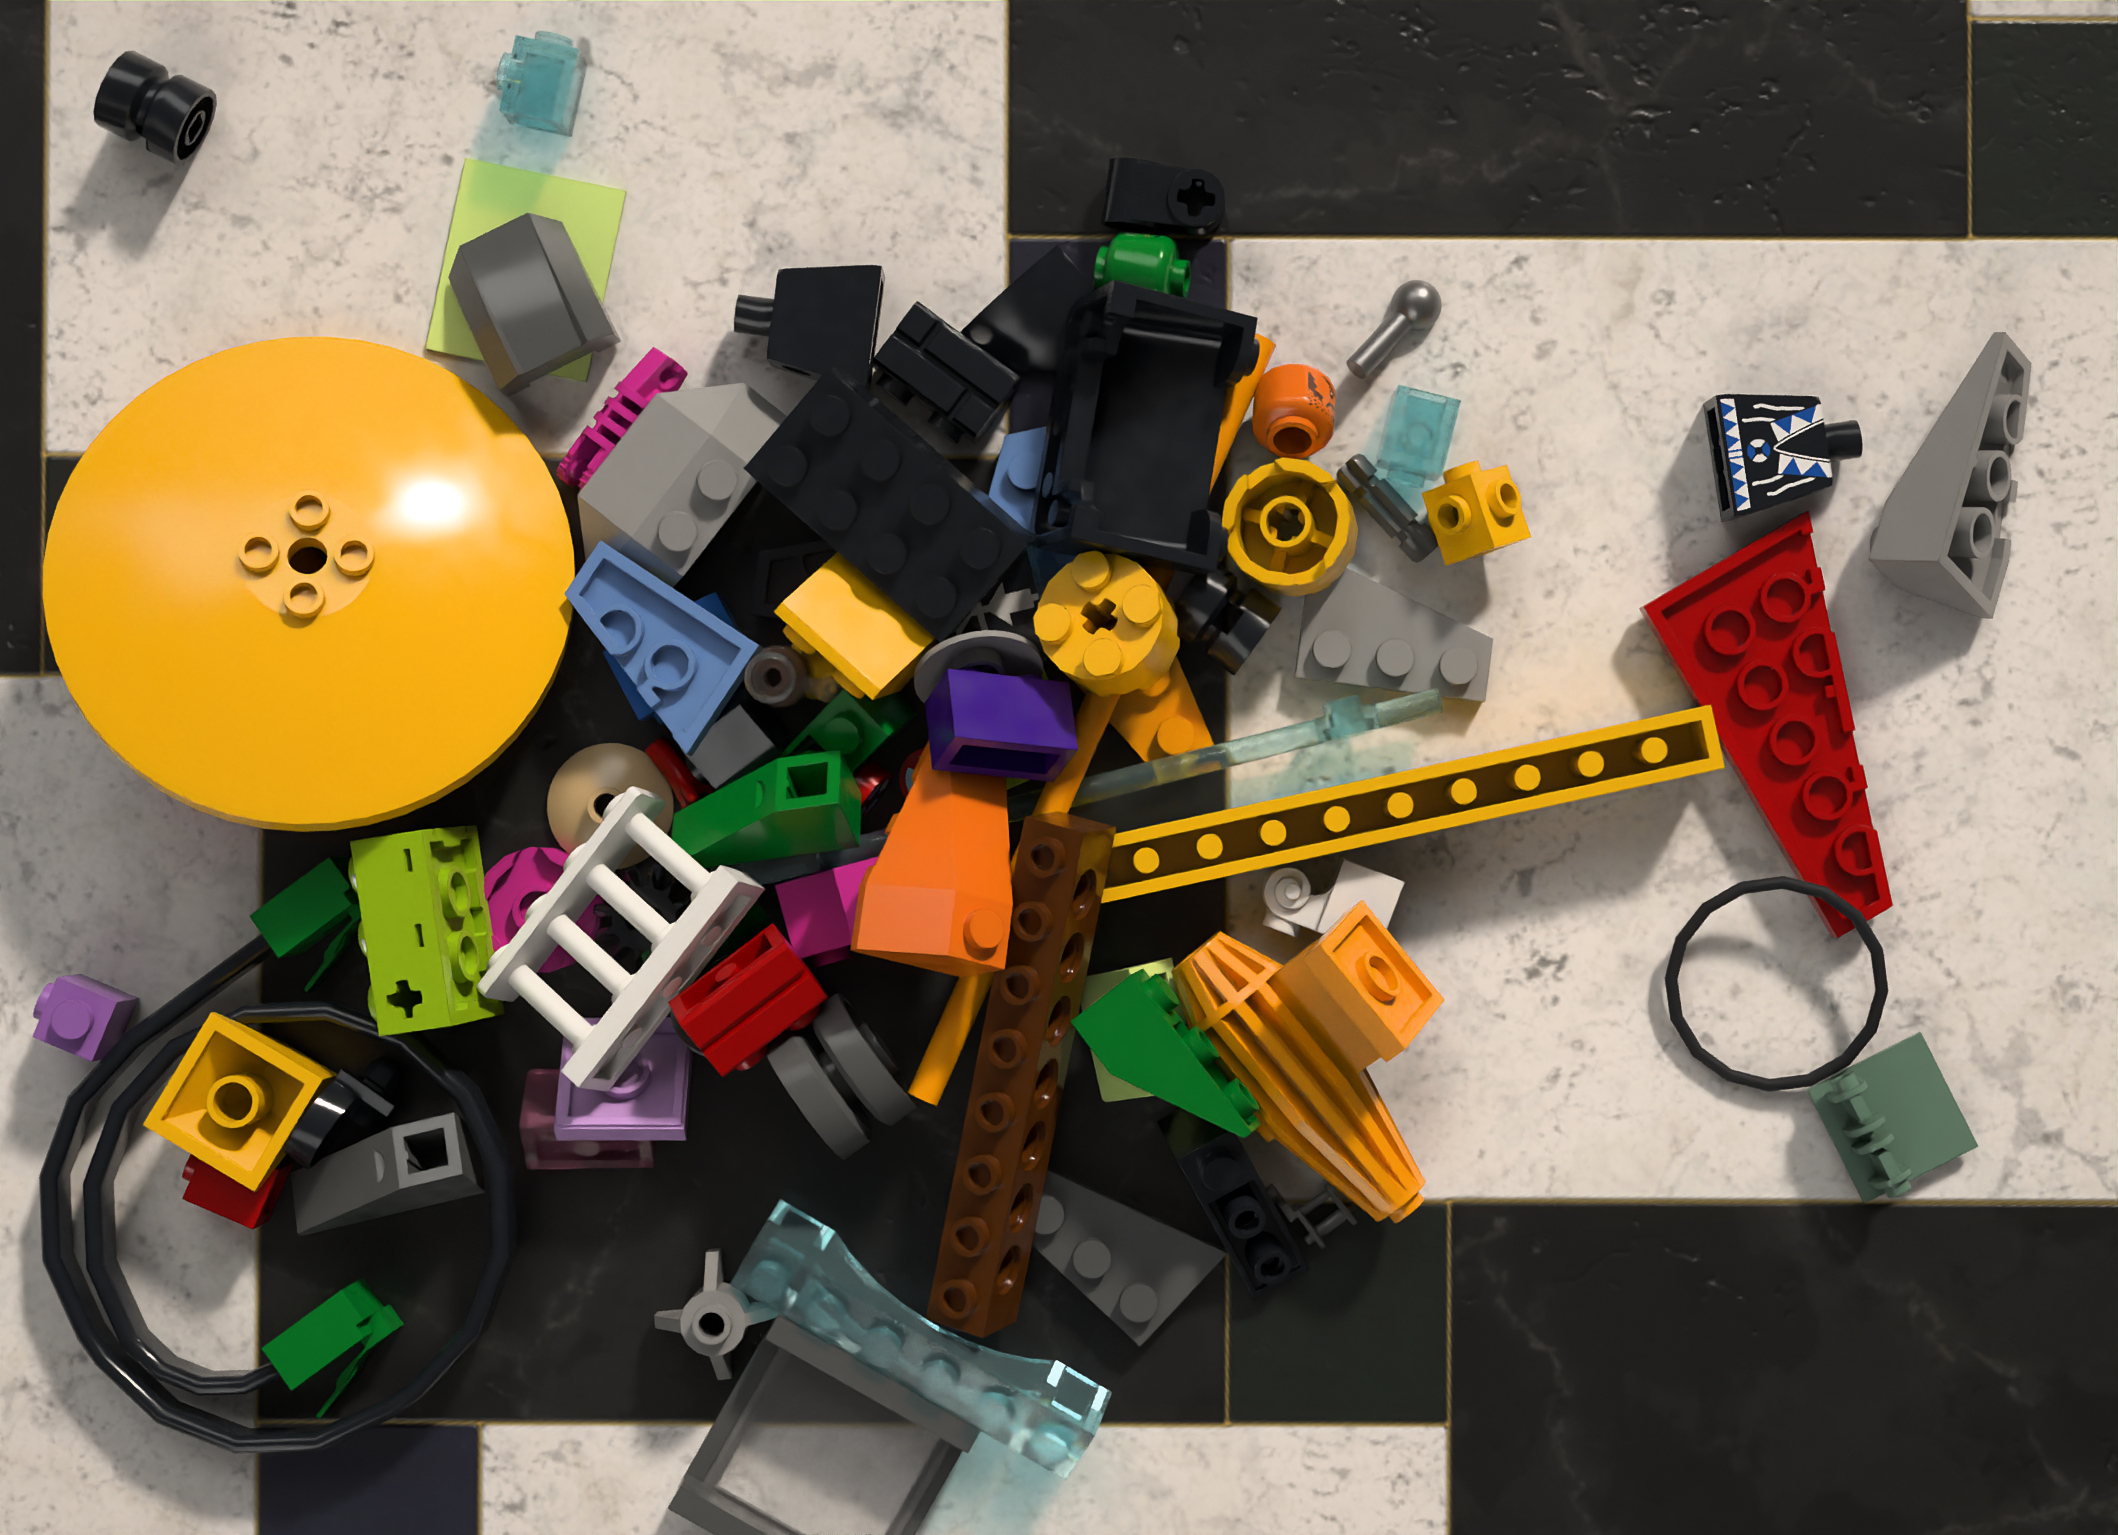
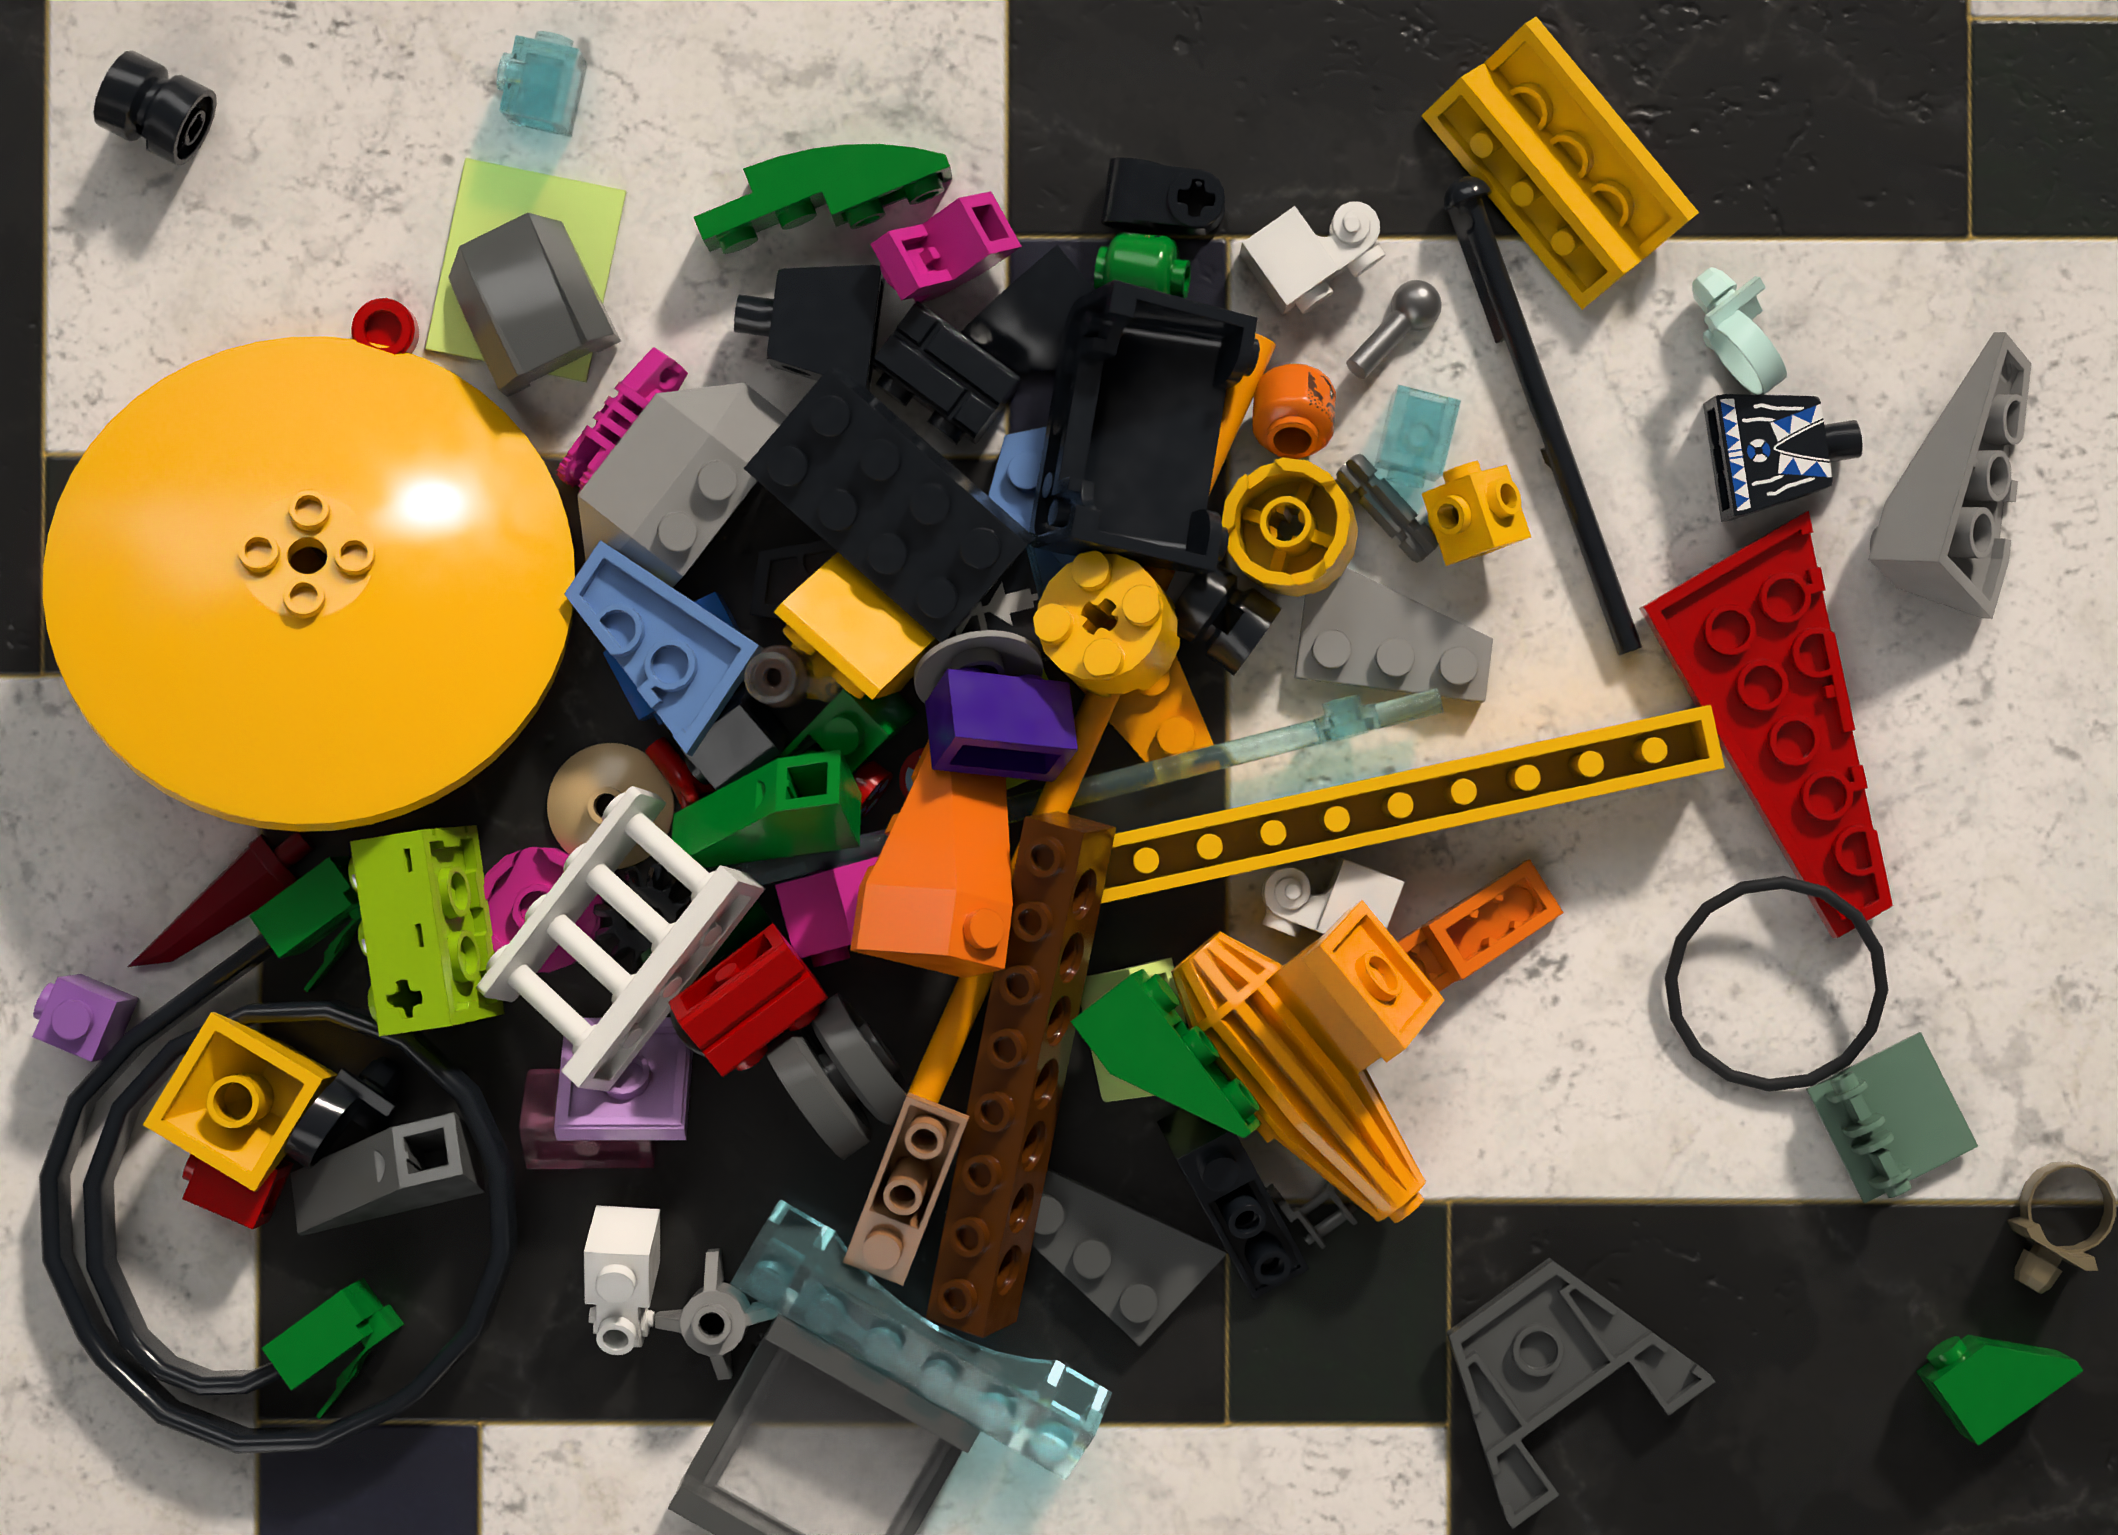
none -> dark red bar [127,832,315,967]
none -> red tile [351,298,419,355]
none -> white brick [584,1205,660,1355]
none -> green slope [693,144,952,254]
none -> medium nougat slope [843,1092,969,1286]
none -> dark pink brick [870,191,1022,304]
none -> white brick [1239,202,1386,316]
none -> orange slope [1397,859,1564,992]
none -> yellow slope [1421,16,1699,310]
none -> black bar [1444,176,1642,656]
none -> dark grey wing [1446,1258,1715,1529]
none -> light aqua piece [1692,267,1787,395]
none -> green slope [1916,1335,2083,1446]
none -> dark tan piece [2007,1161,2116,1294]

